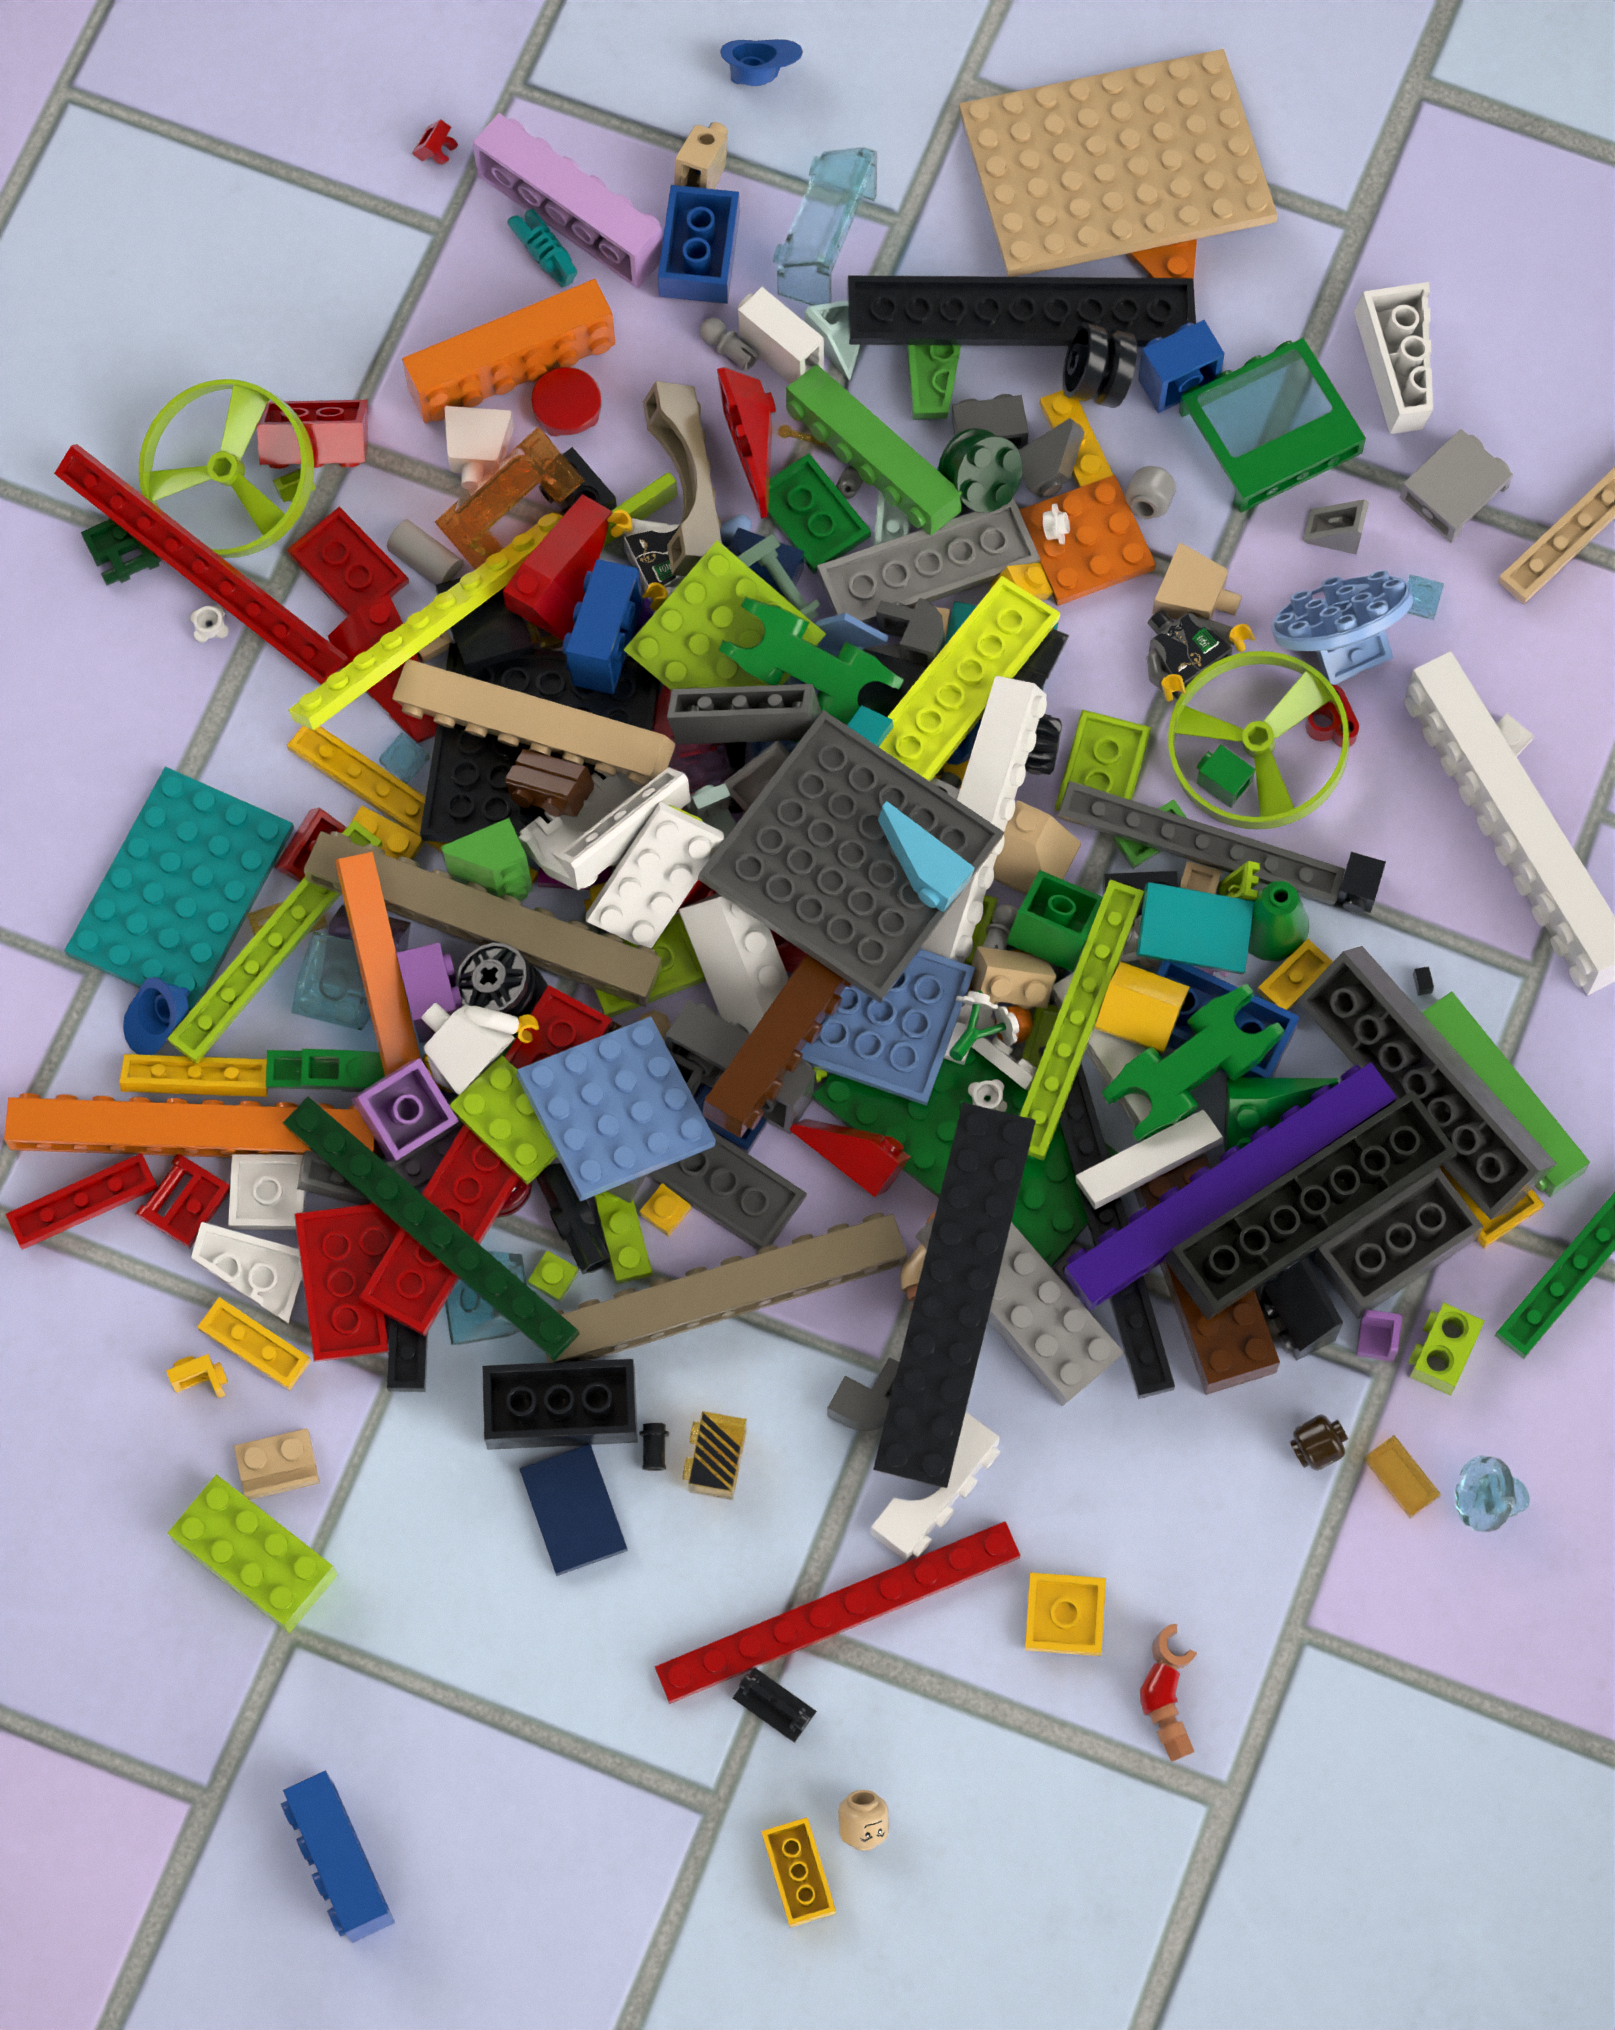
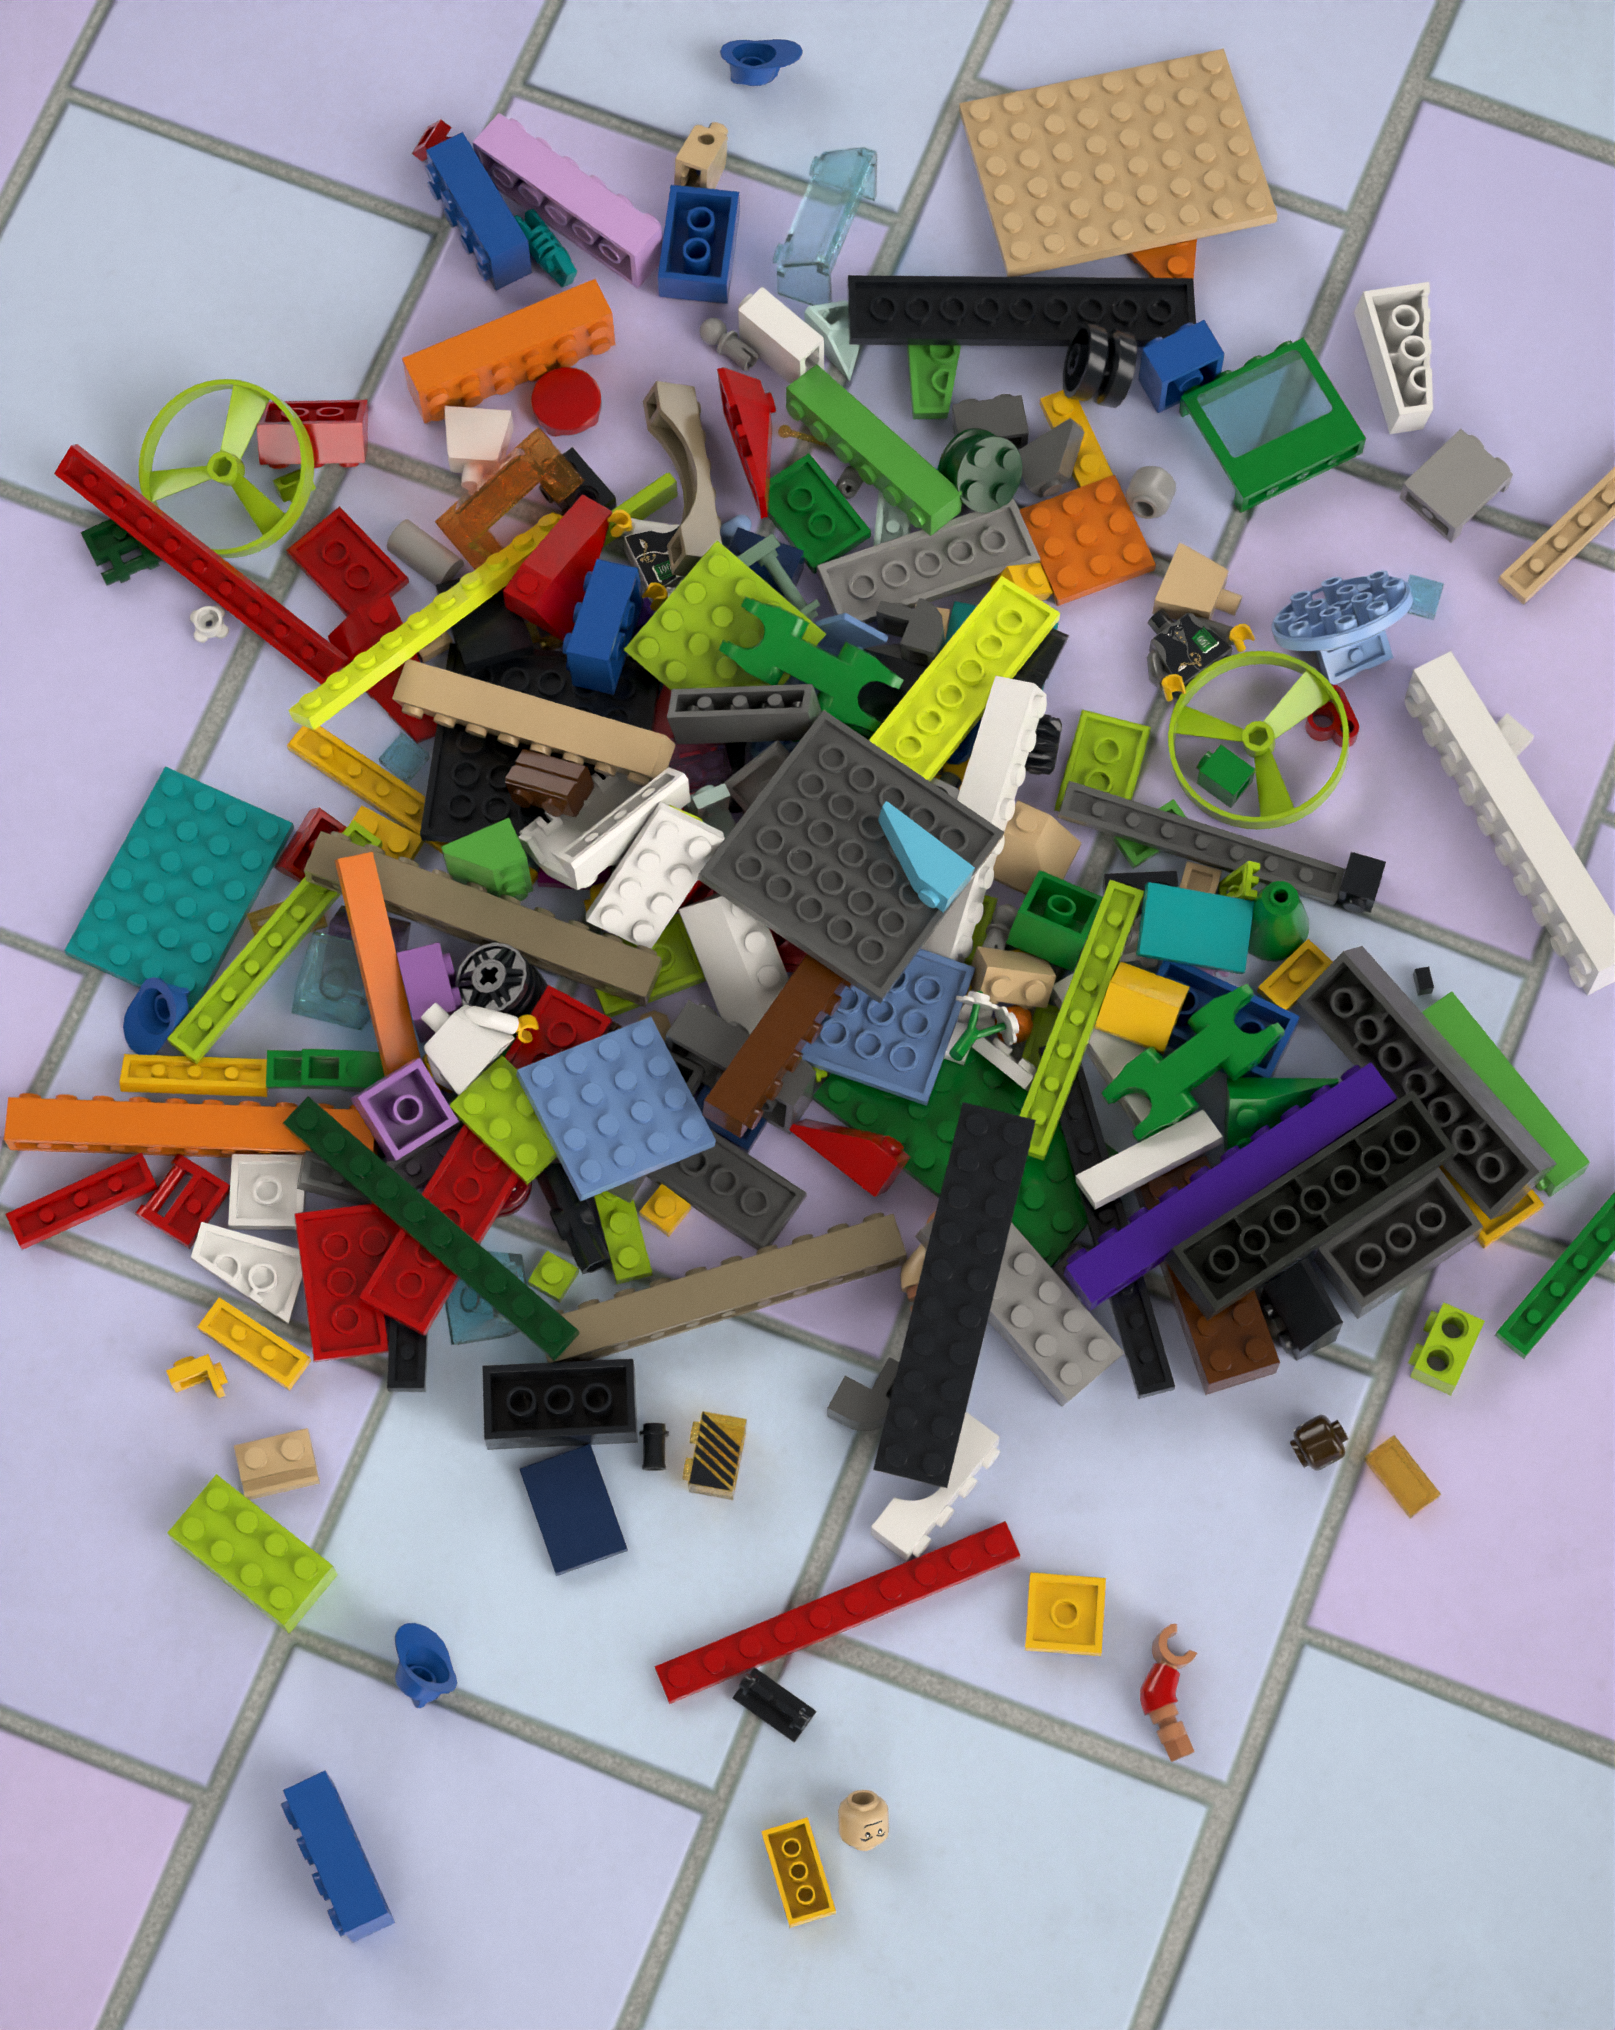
teal tile [847,705,893,747] -> none
white plate [968,1079,1007,1112] -> none
white plate [1043,504,1070,545] -> none
light grey slope [1303,499,1369,554] -> none
medium lavender panel [1356,1309,1403,1362] -> none
clear light blue tile [1455,1455,1530,1532] -> none
none -> blue piece [395,1623,458,1708]
none -> blue brick [424,132,532,291]

